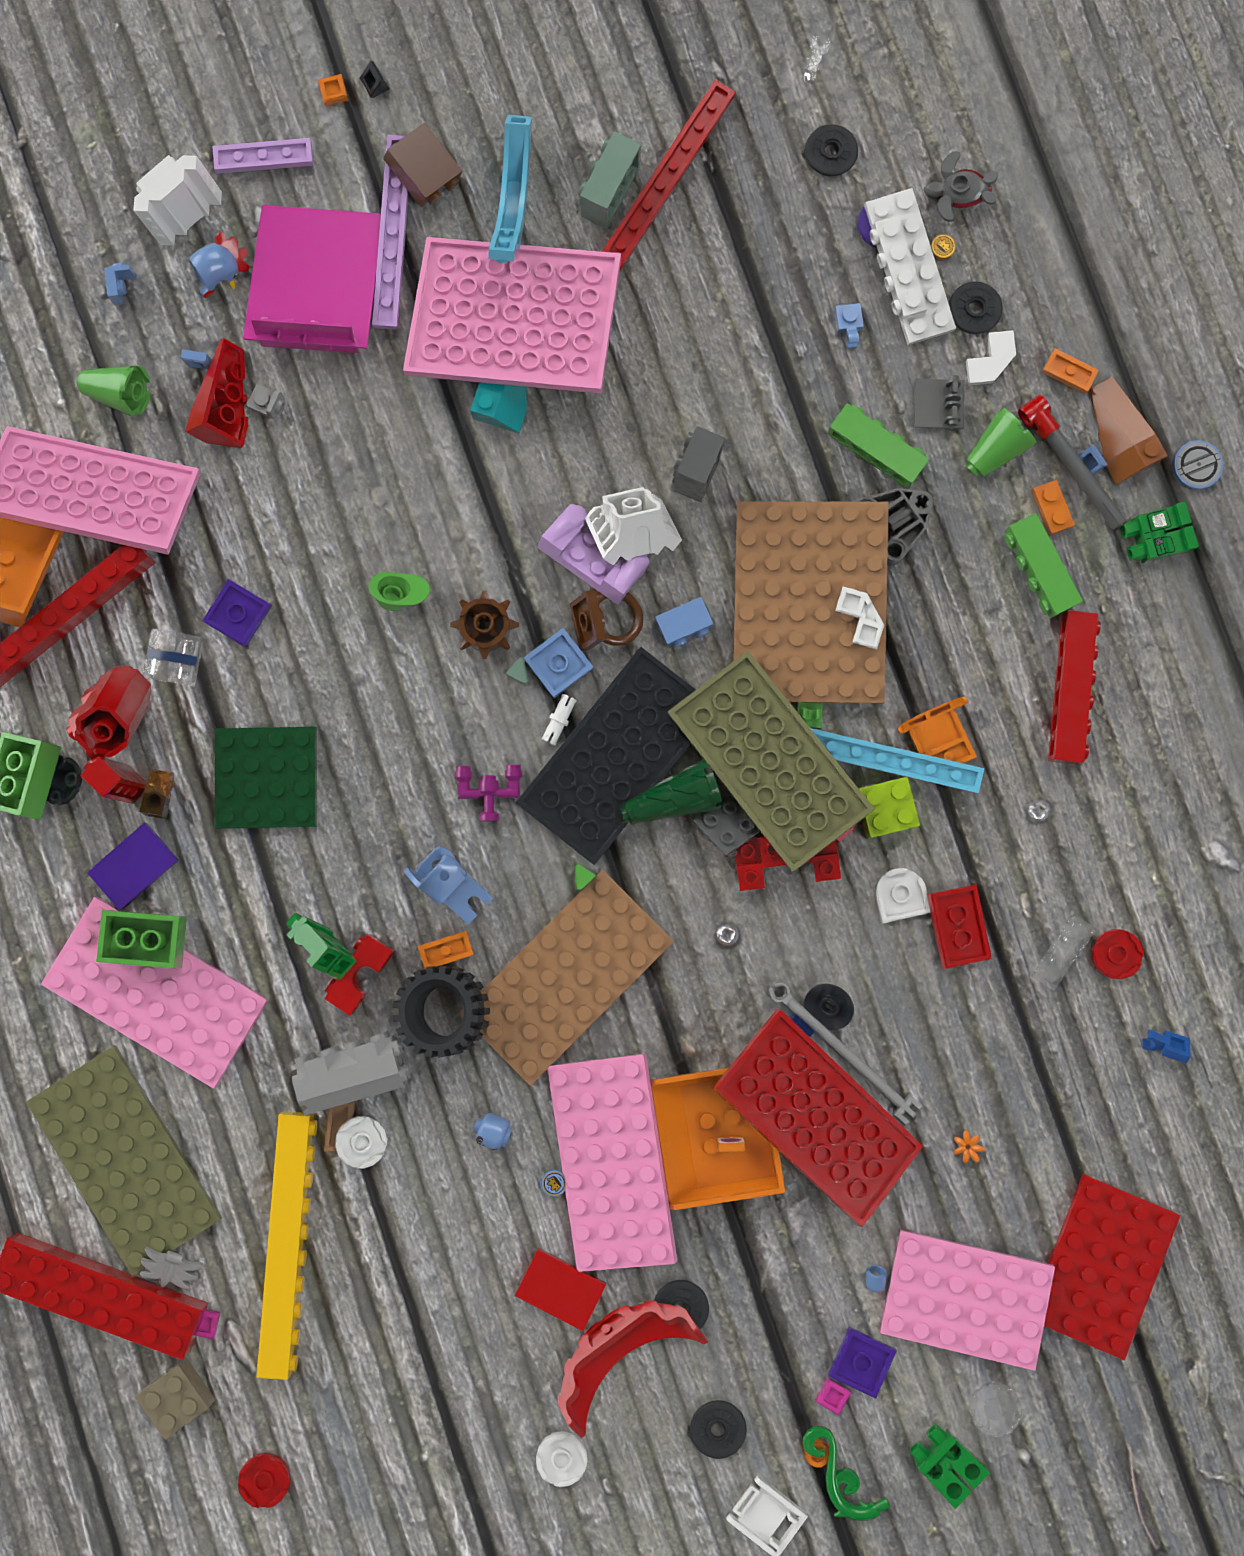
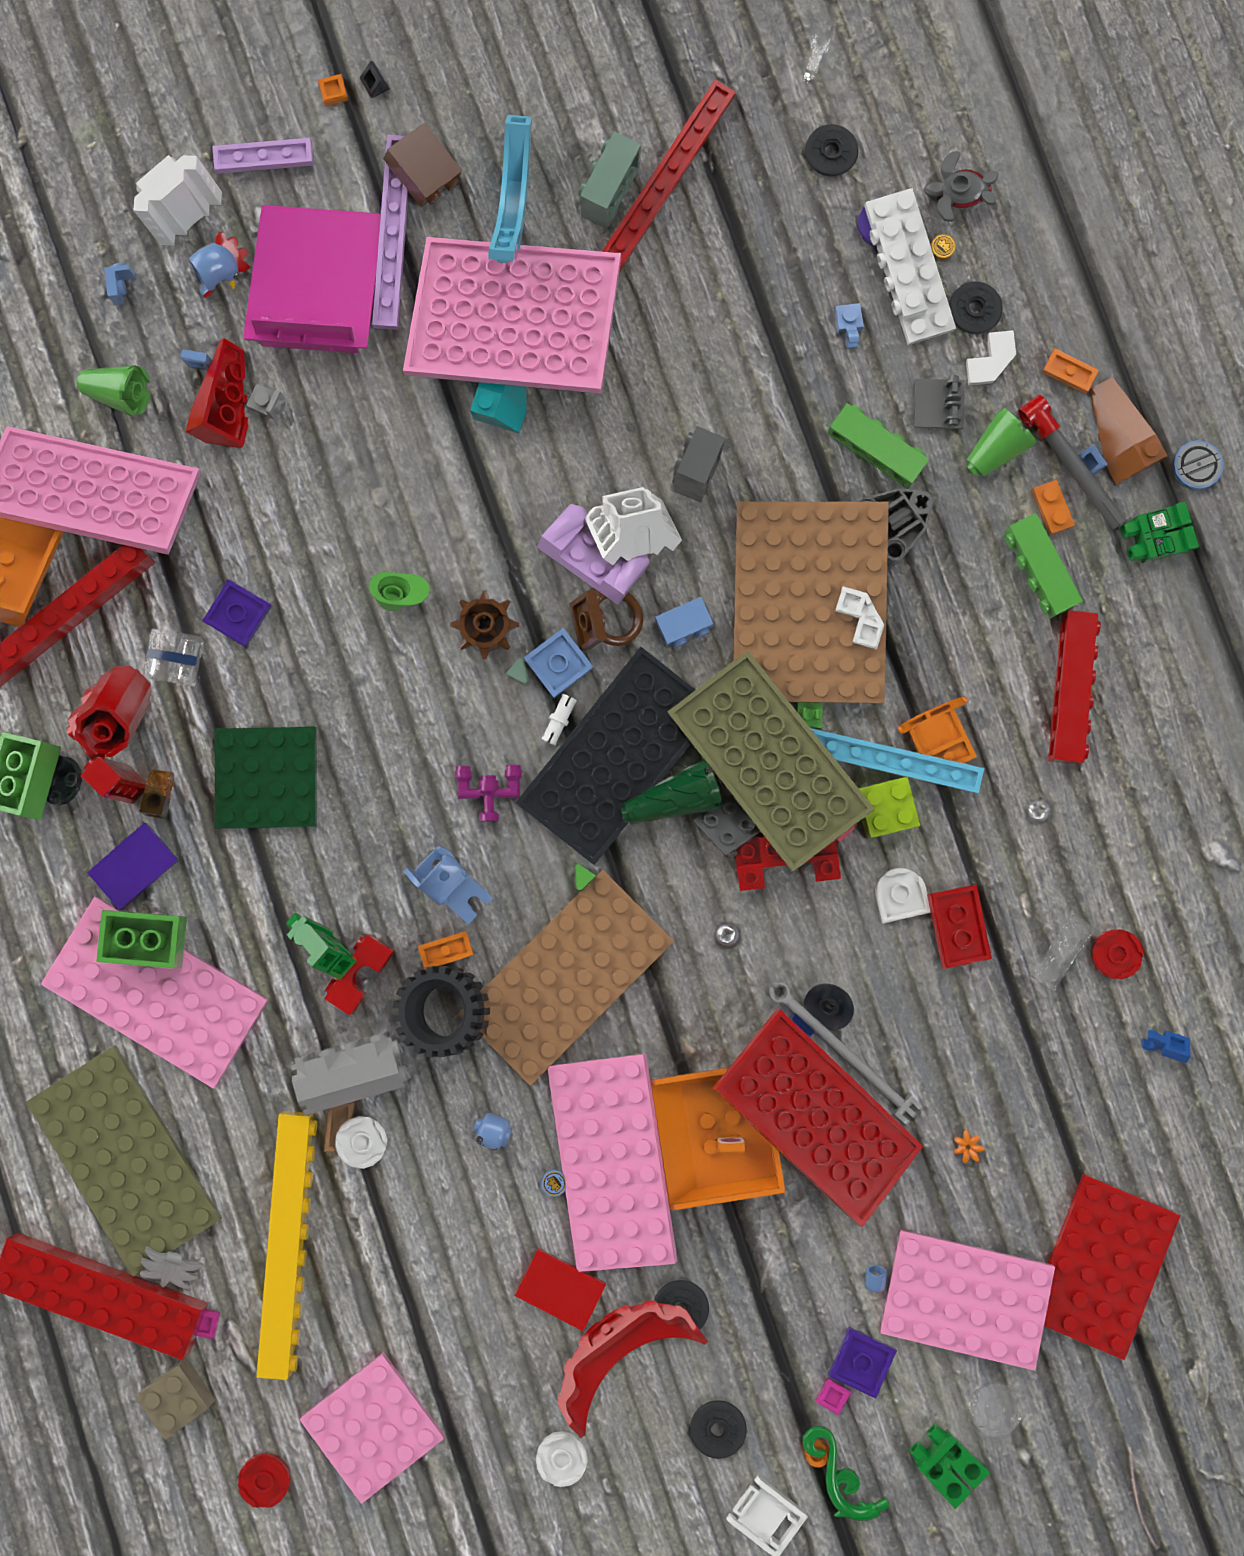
none -> bright pink plate [299,1352,445,1504]

